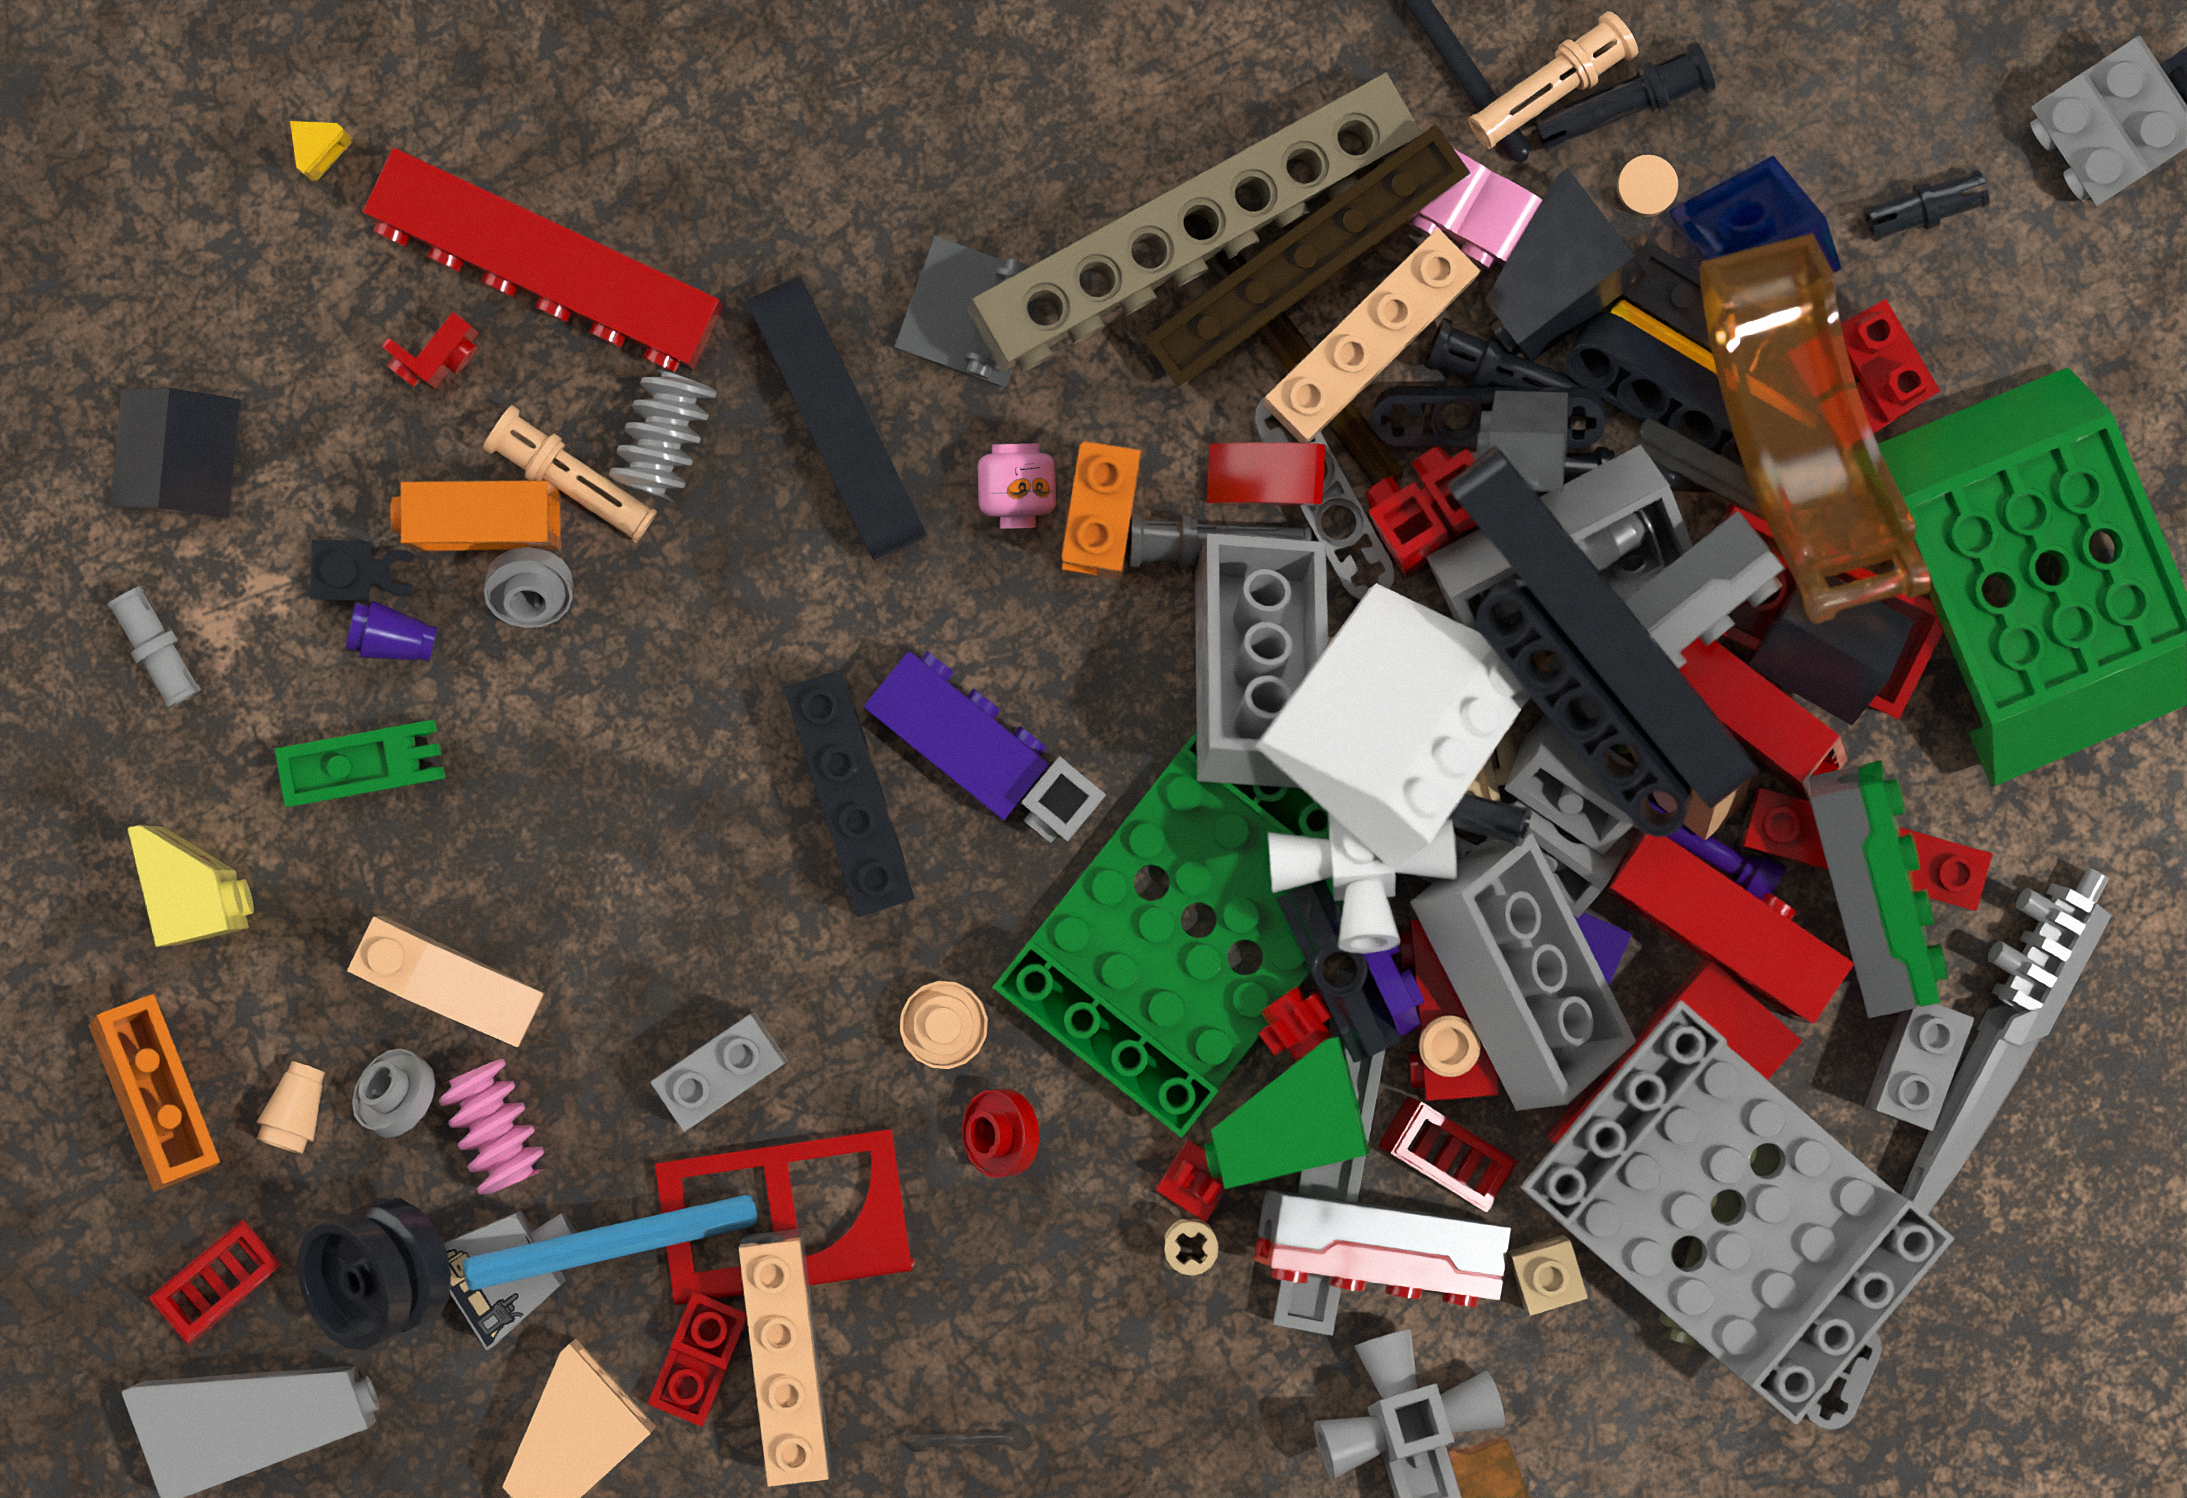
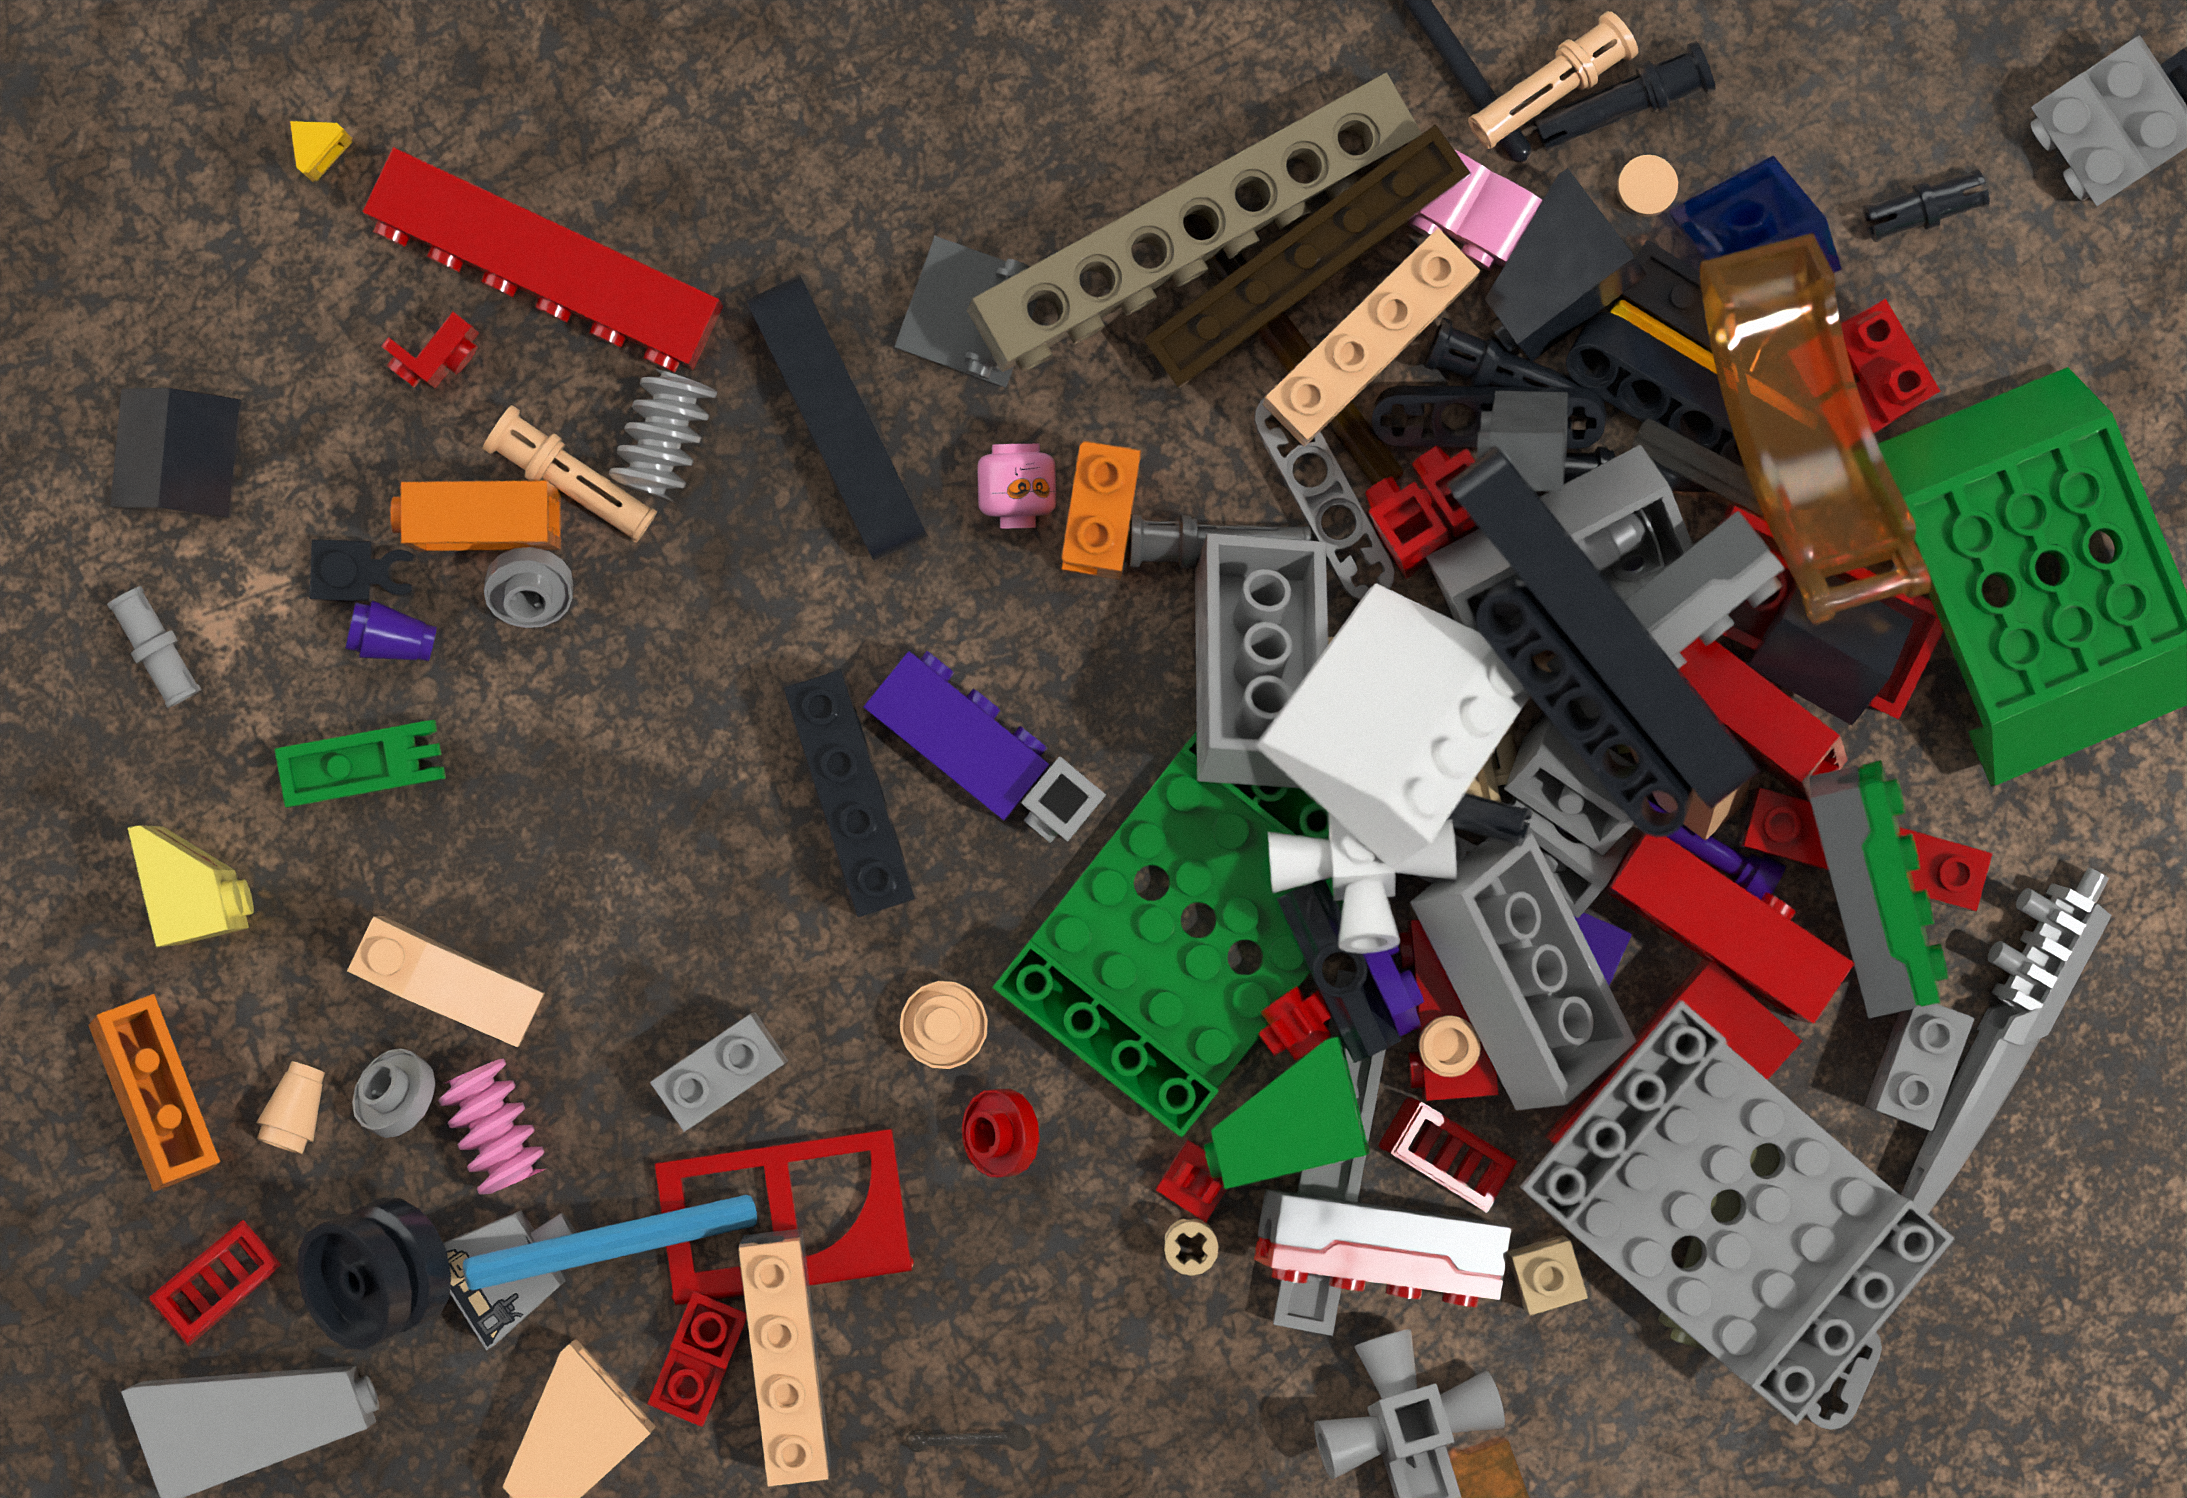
red slope [1206,442,1325,506] -> none

